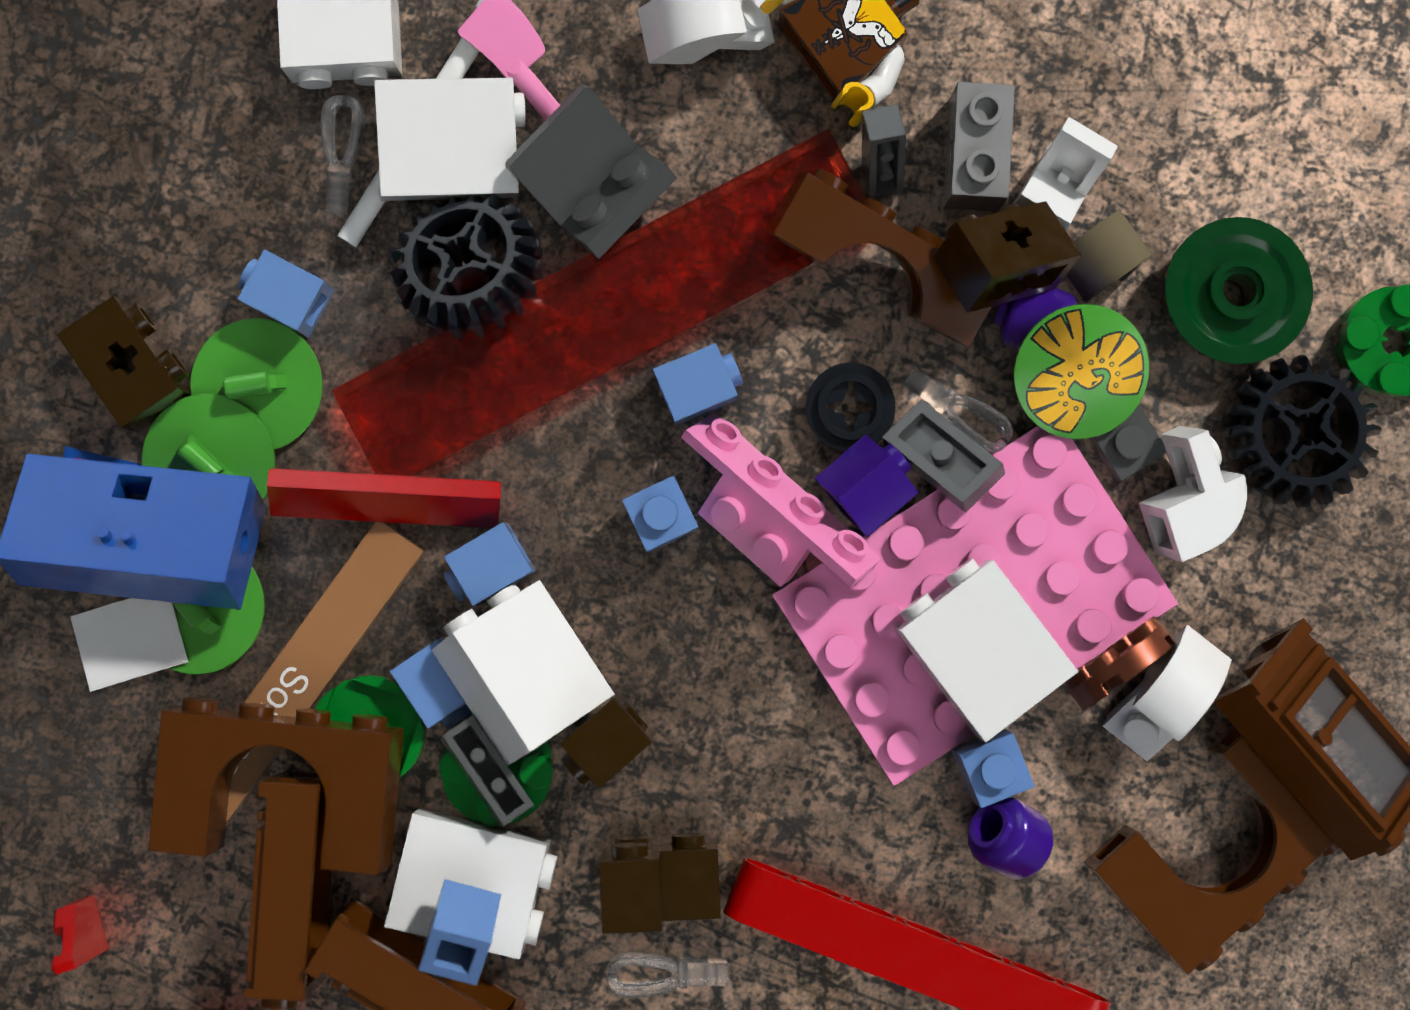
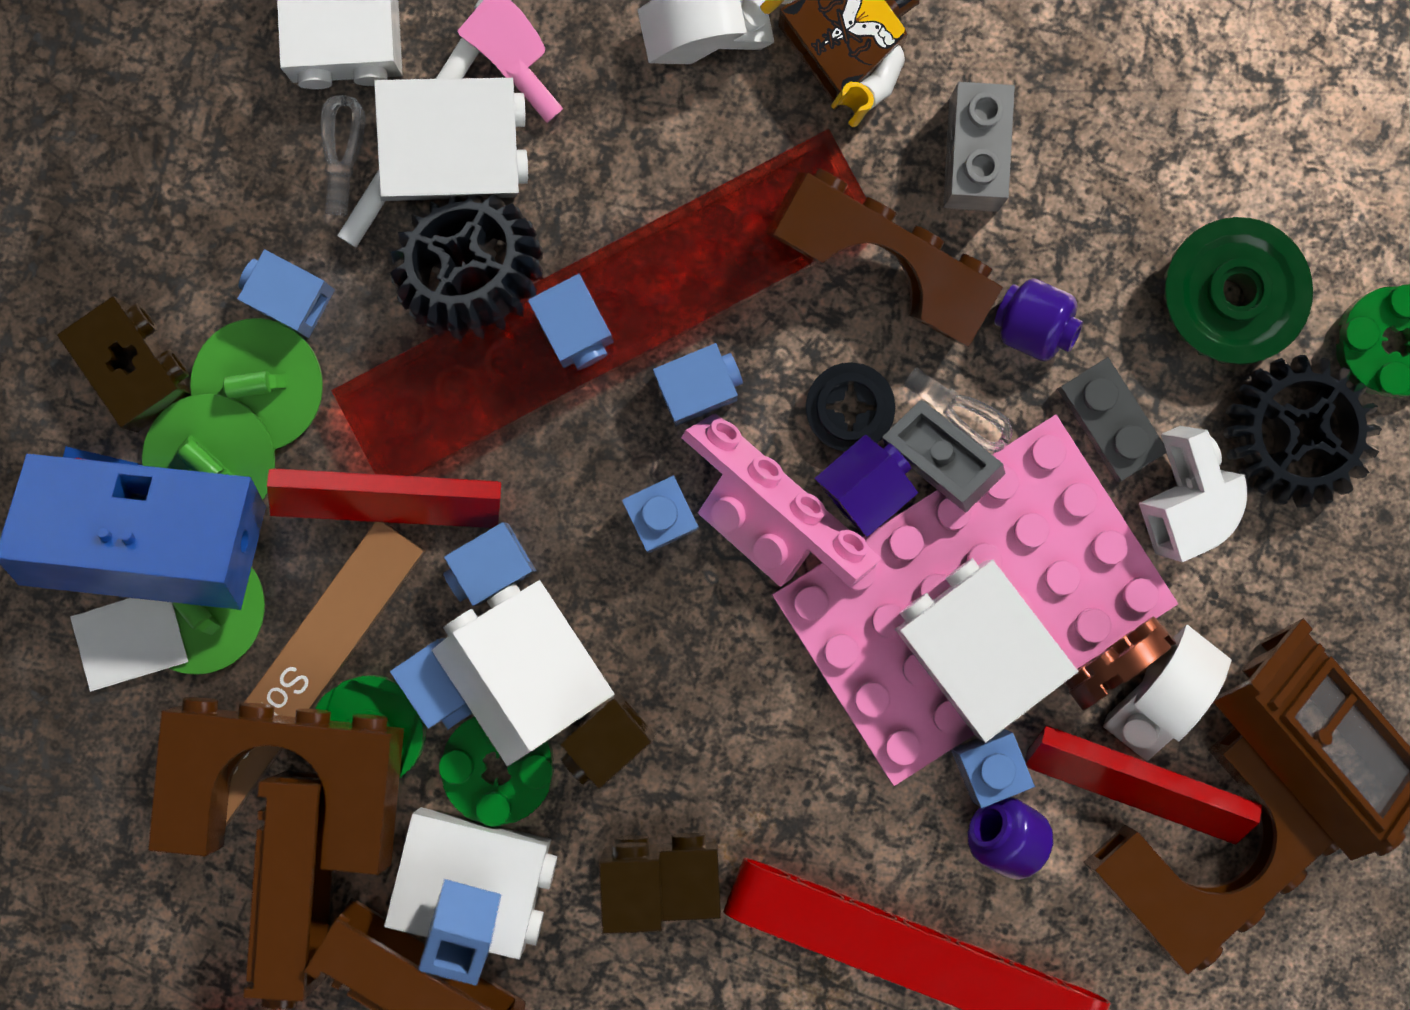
red tile [51,895,109,975] -> none
dark grey piece [440,715,534,828] -> none
dark grey bracket [505,85,677,259] -> none
clear piece [607,952,729,998] -> none
dark grey piece [861,104,906,199] -> none
dark brown brick [933,201,1081,313] -> none
white brick [1013,117,1118,230] -> none
shield [1013,304,1149,439] -> none
dark tan brick [1066,209,1152,302] -> none
none -> medium blue brick [528,273,614,370]
none -> red tile [1025,726,1262,845]

